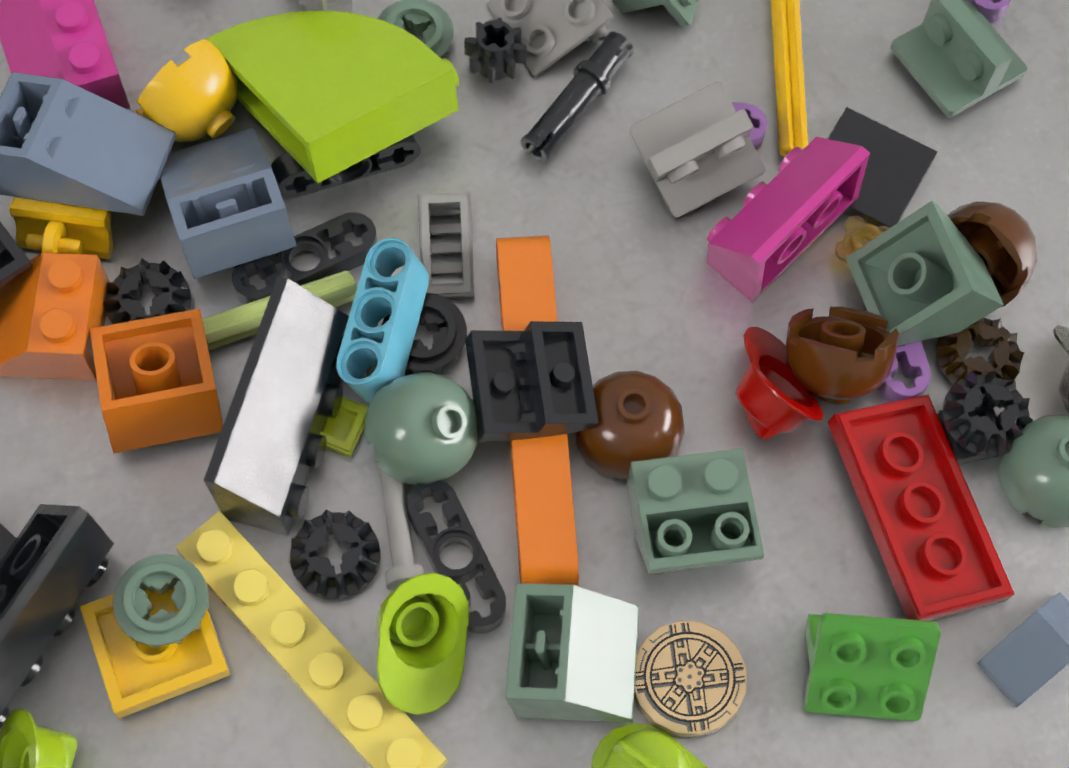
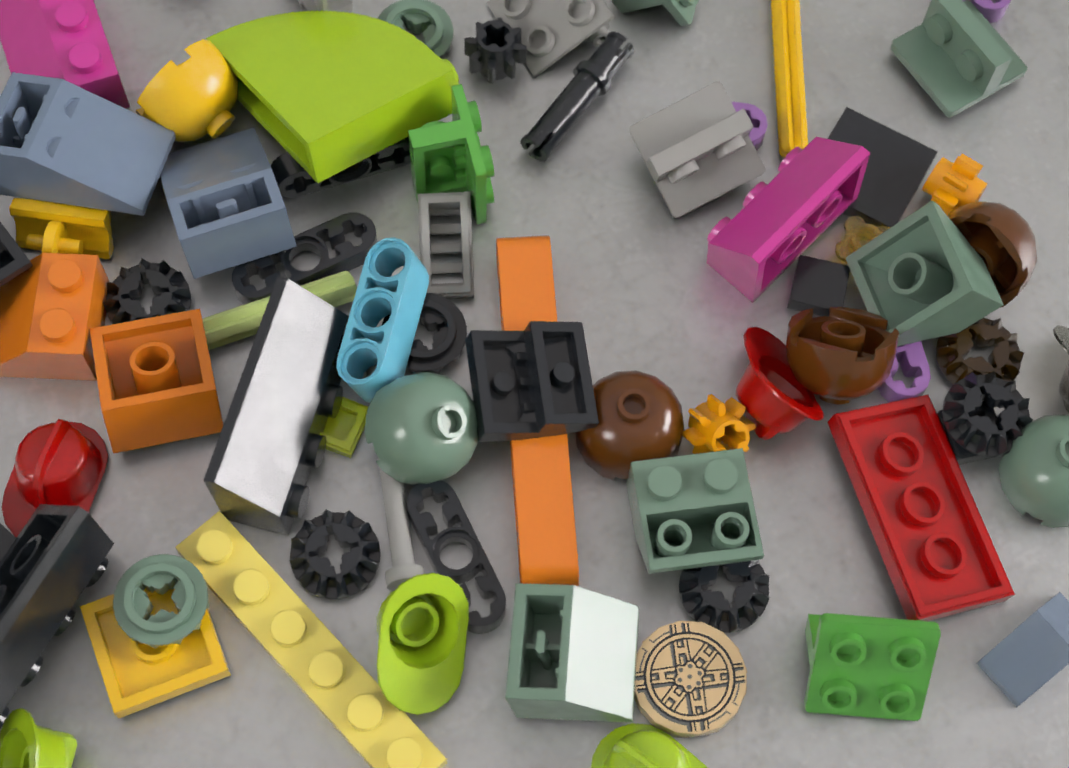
none -> red piece [1,419,109,538]
none -> bright green bracket [408,84,494,225]
none -> black gear [679,560,769,633]
none -> light orange gear [682,394,756,454]
none -> black tile [787,255,850,316]
none -> light orange gear [922,153,988,215]

